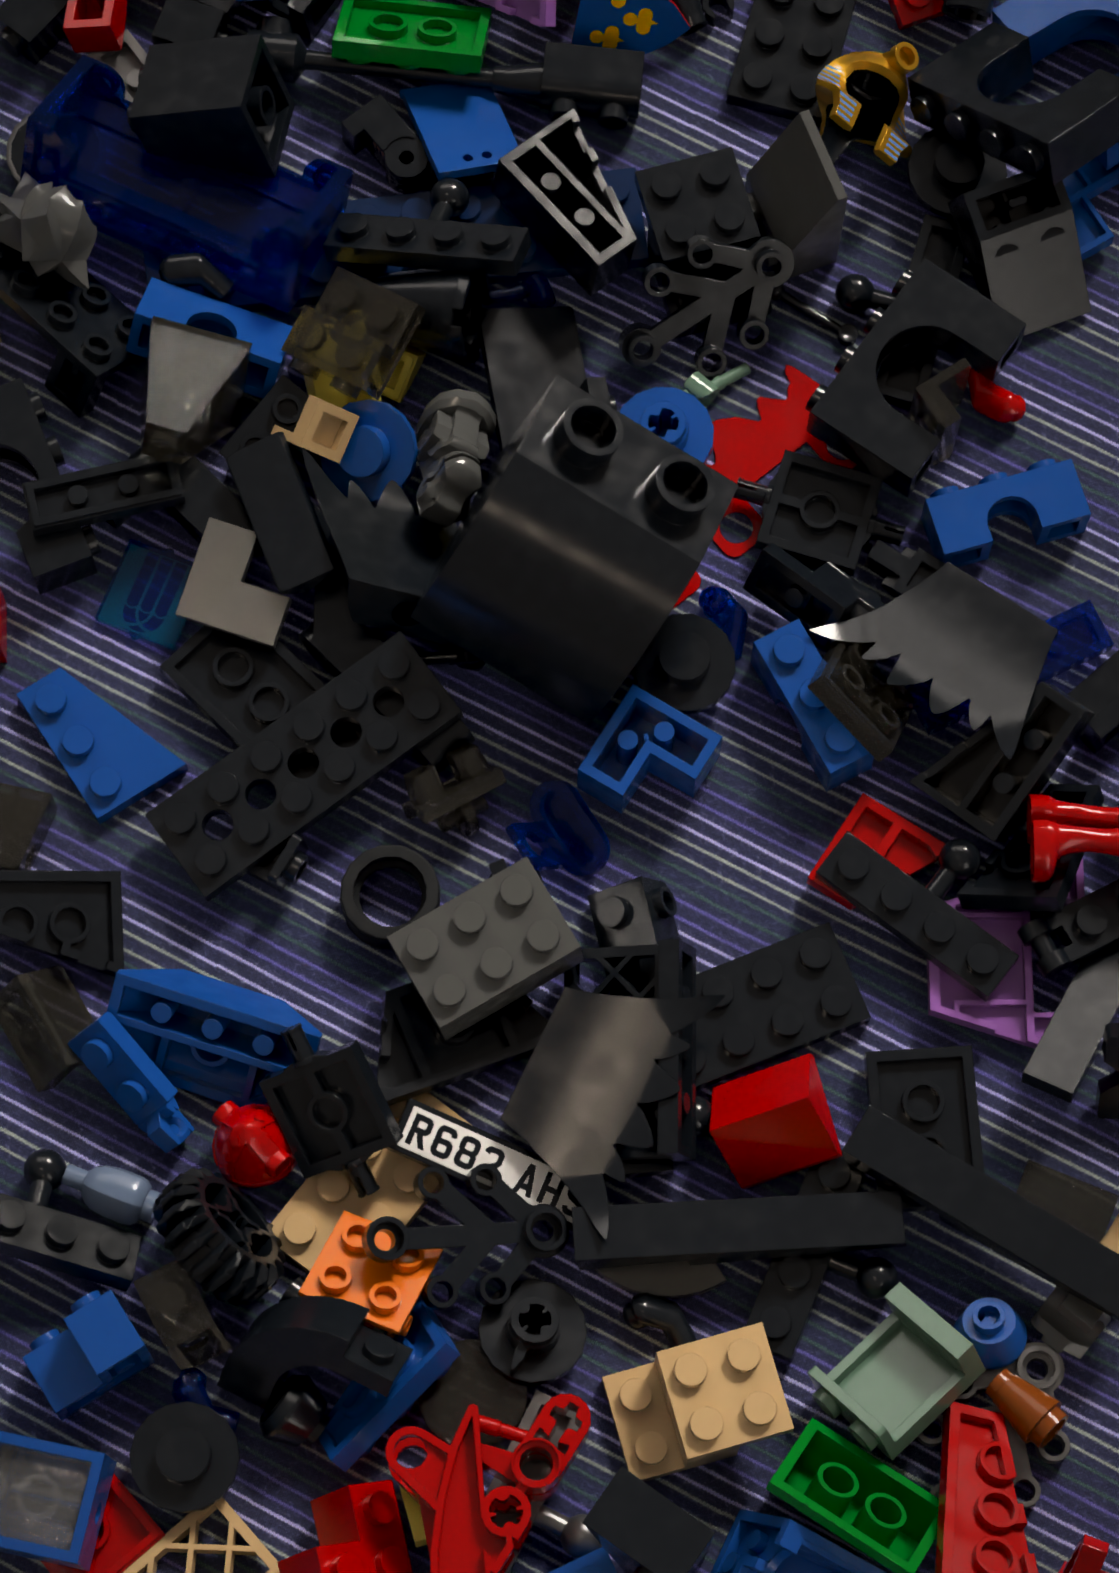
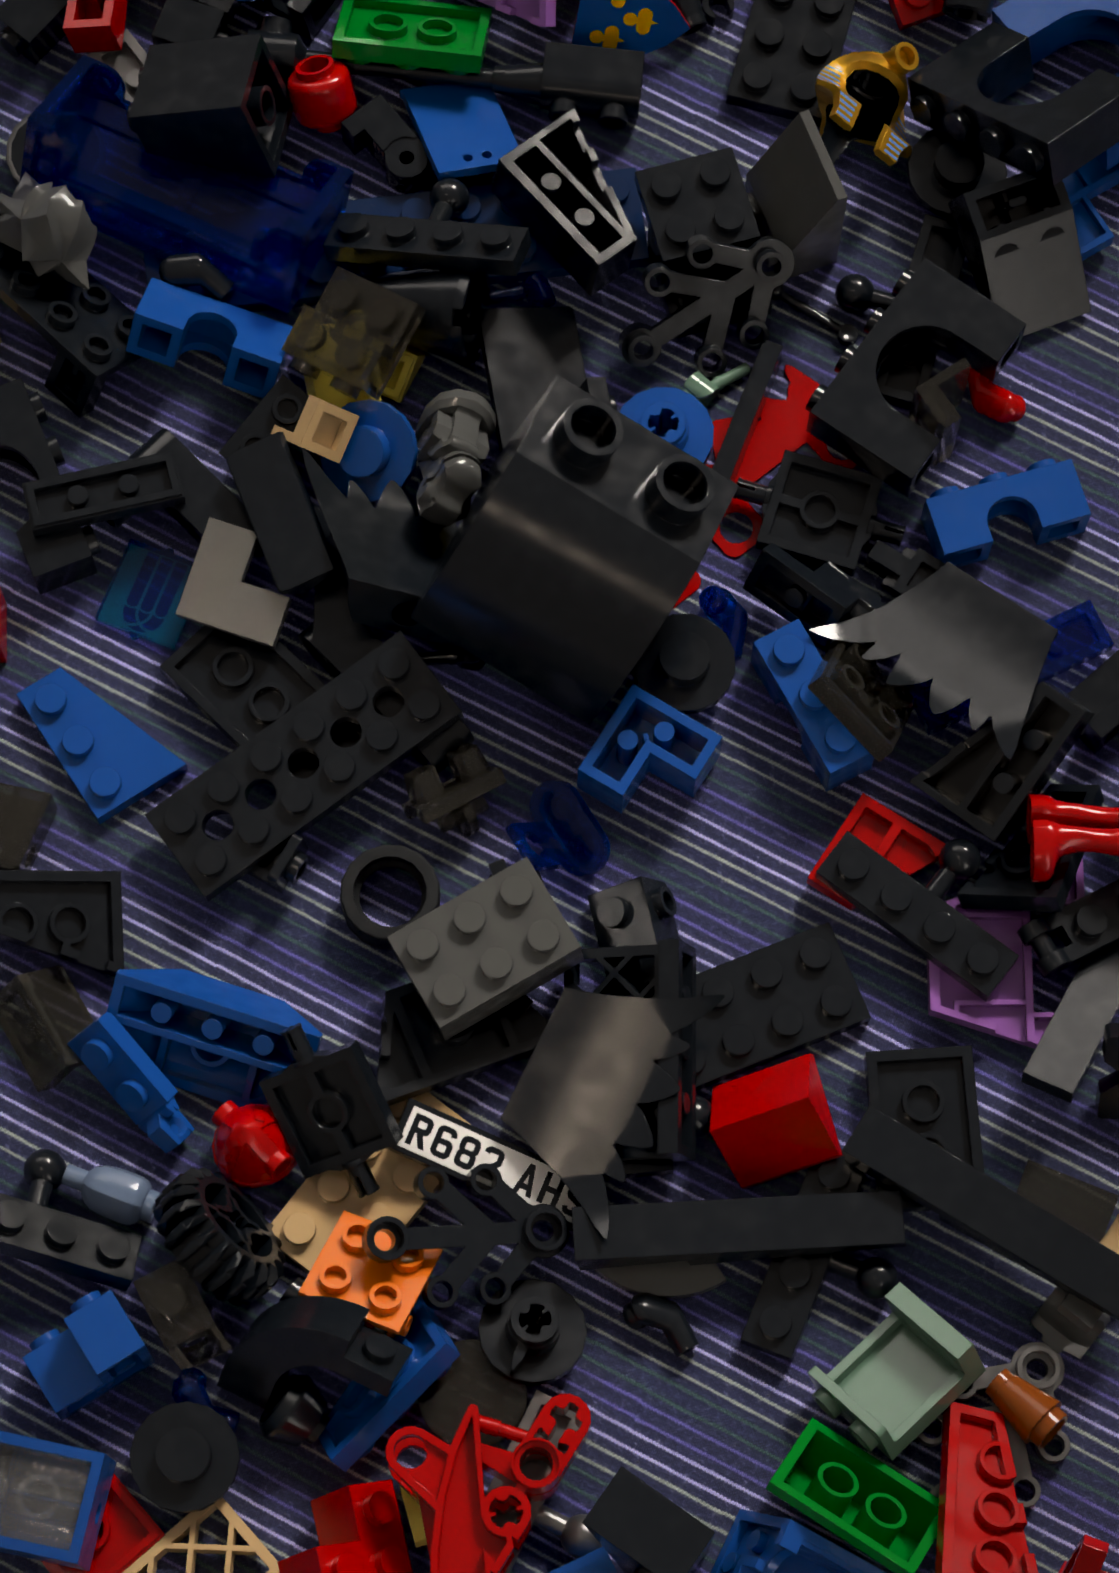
clear smoke slope [140,316,252,465] -> none
tan bracket [602,1322,794,1482] -> none
blue cone [954,1297,1027,1369] -> none
none -> red head [287,55,357,133]
none -> black tile [712,340,783,482]

